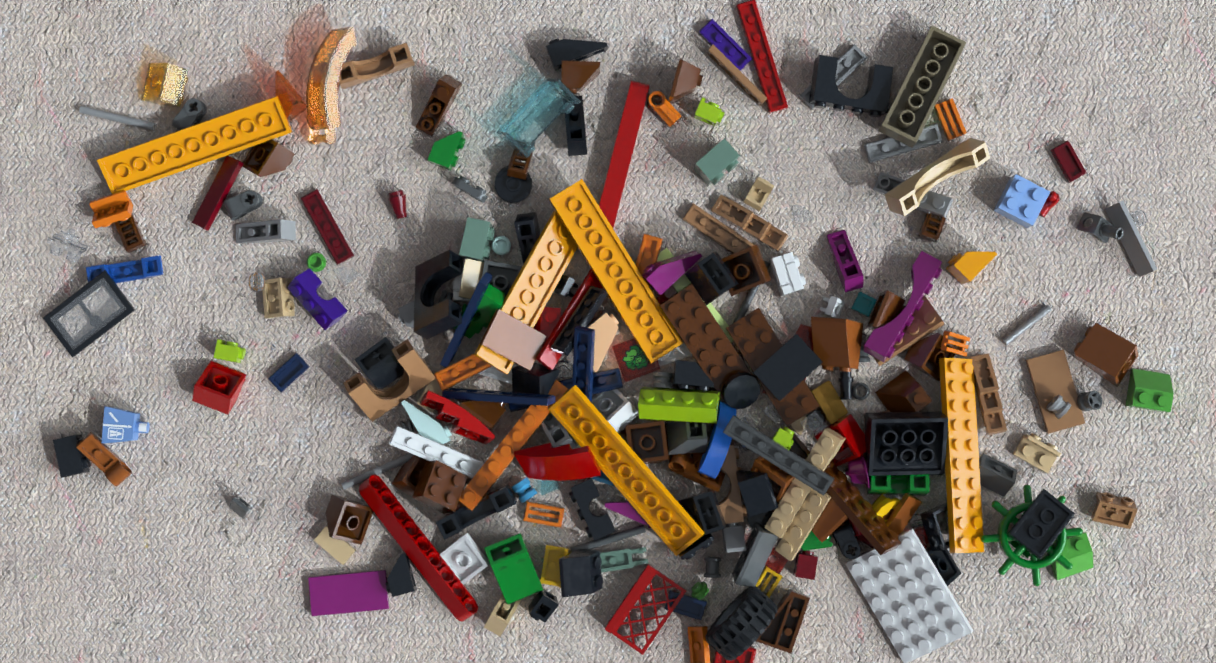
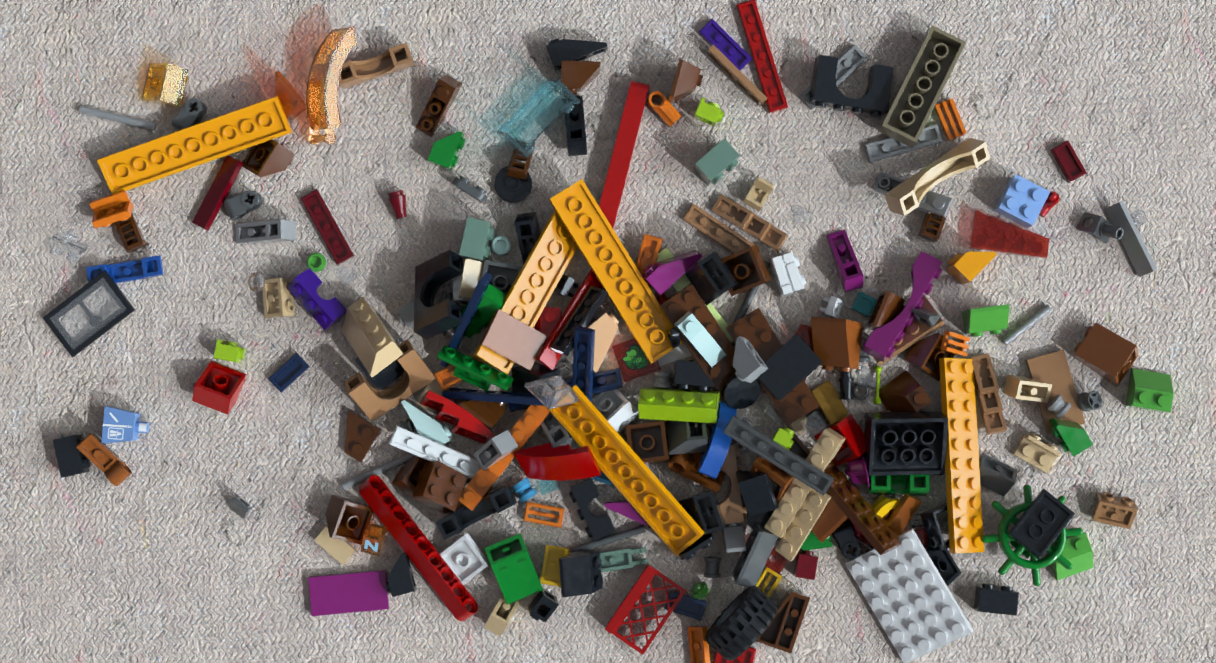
none -> tan slope [342,297,403,377]
none -> reddish brown wing [345,411,382,463]
none -> clear orange brick [361,523,387,557]
none -> green bracket [437,346,514,392]
none -> light grey slope [473,430,518,471]
none -> clear slope [524,375,579,409]
none -> black tile [666,328,680,349]
none -> light aqua slope [674,311,726,367]
none -> light grey slope [733,336,768,383]
none -> clear tile [856,364,876,391]
none -> lime hinge [873,365,882,405]
none -> dark grey slope [912,308,940,327]
none -> bright green slope [962,304,1009,337]
none -> clear red wing [970,210,1049,258]
none -> black brick [974,584,1019,616]
none -> tan slope [1003,374,1052,403]
none -> green slope [1049,418,1093,457]

